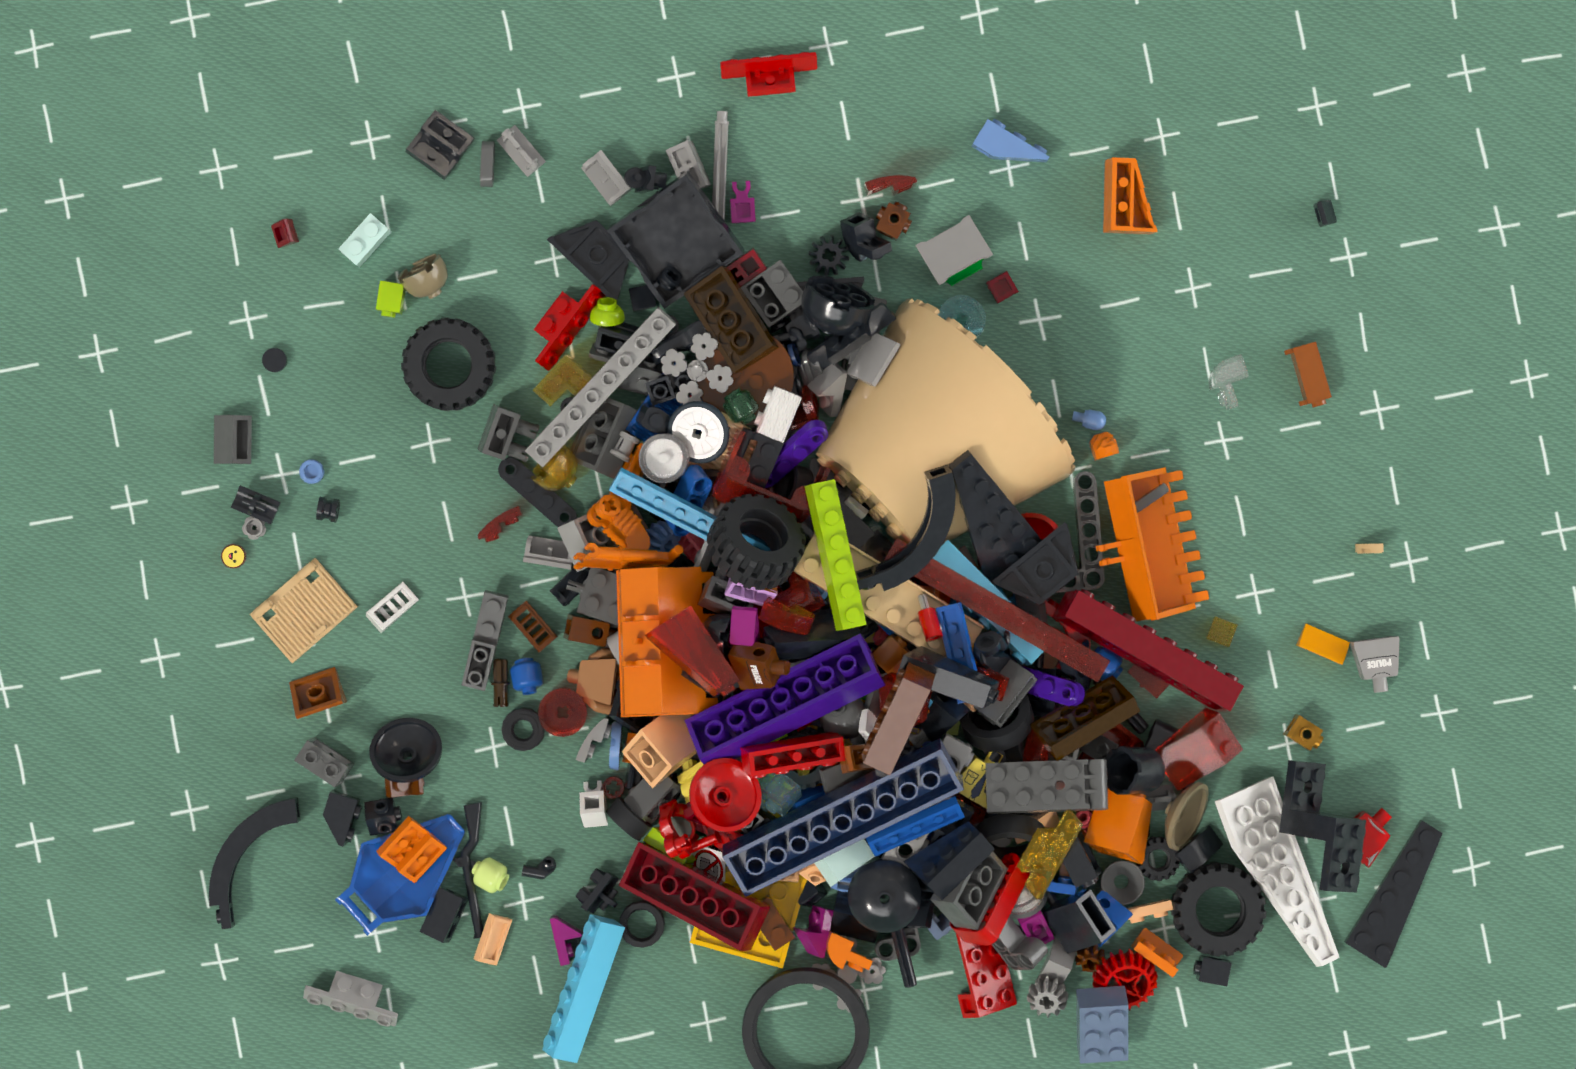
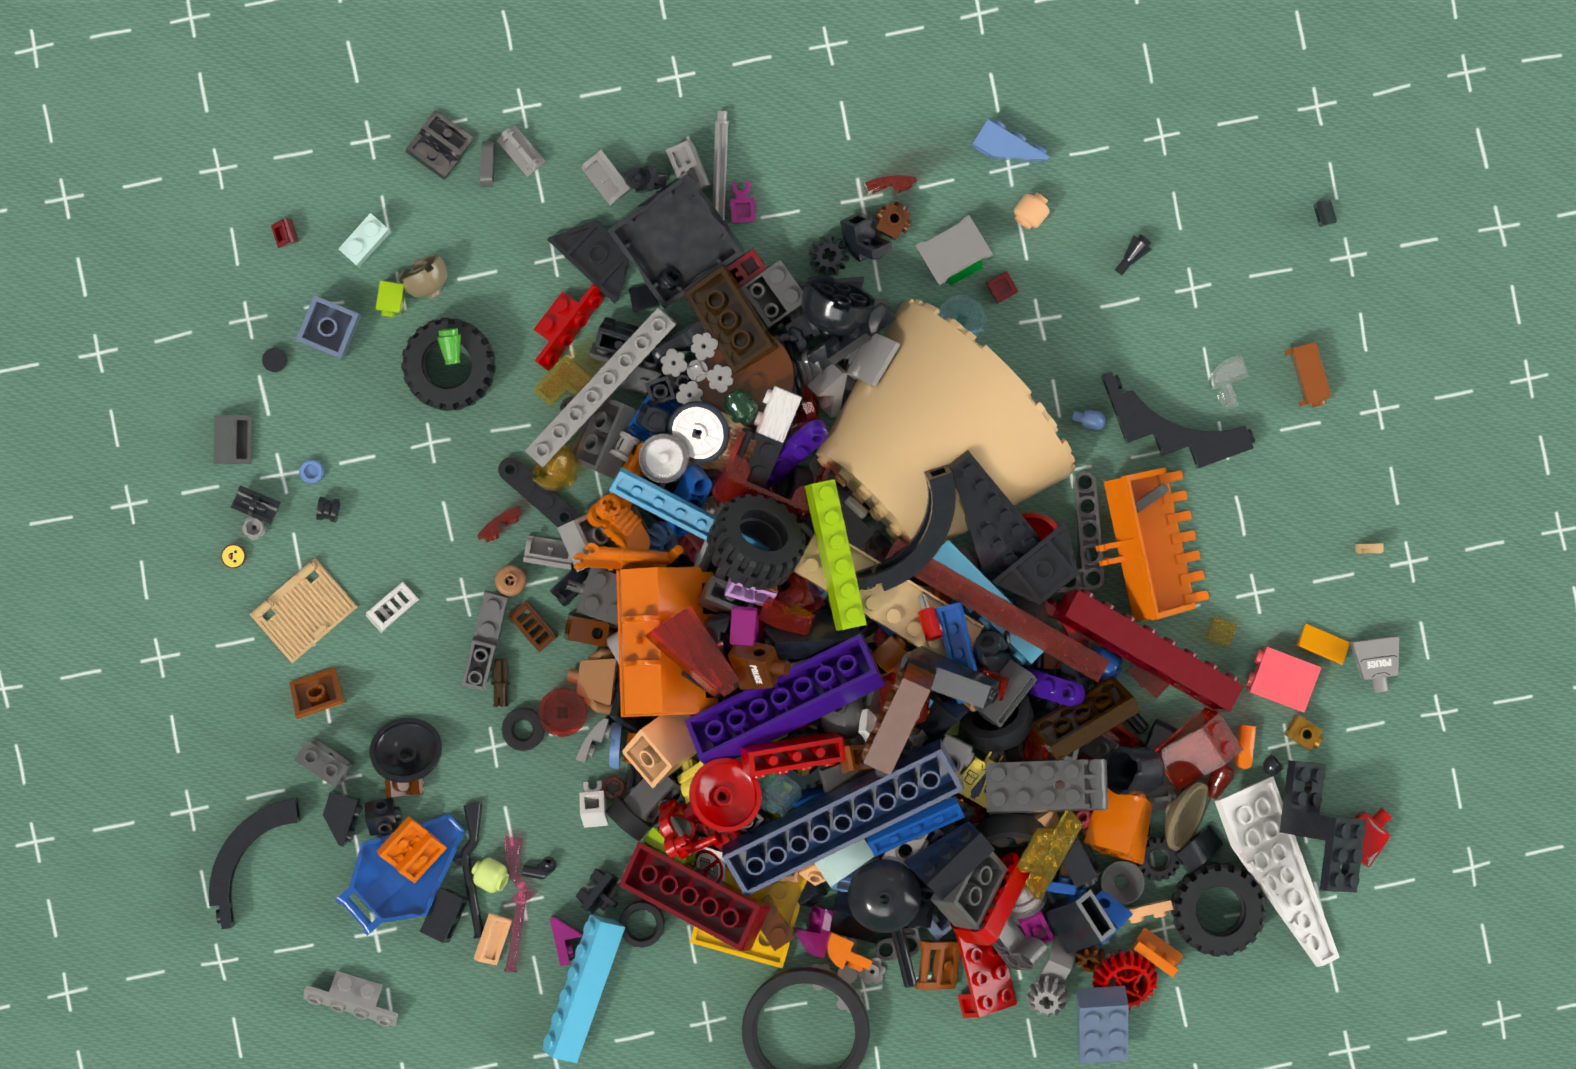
dark grey brick [477,404,539,462] -> none
blue head [510,658,544,695] -> none
lime piece [590,297,625,326] -> none
red bracket [720,52,817,97] -> none
dark blue piece [787,342,801,367] -> none
orange rock [1089,432,1119,460] -> none
orange wedge [1103,157,1158,235] -> none
black brick [1193,955,1232,987] -> none
black wing [1344,820,1443,968] -> none
none -> sand blue brick [296,295,362,360]
none -> bright green cone [437,328,461,364]
none -> medium nougat head [495,565,527,596]
none -> clear pink piece [504,836,537,973]
none -> dark orange plate [914,939,960,990]
none -> light nougat head [1014,192,1050,230]
none -> black arch [1101,372,1255,469]
none -> black cone [1115,234,1152,275]
none -> clear red cone [1207,762,1235,800]
none -> orange bar [1235,724,1256,769]
none -> coral brick [1245,646,1322,712]
none -> black hinge [1263,754,1284,775]

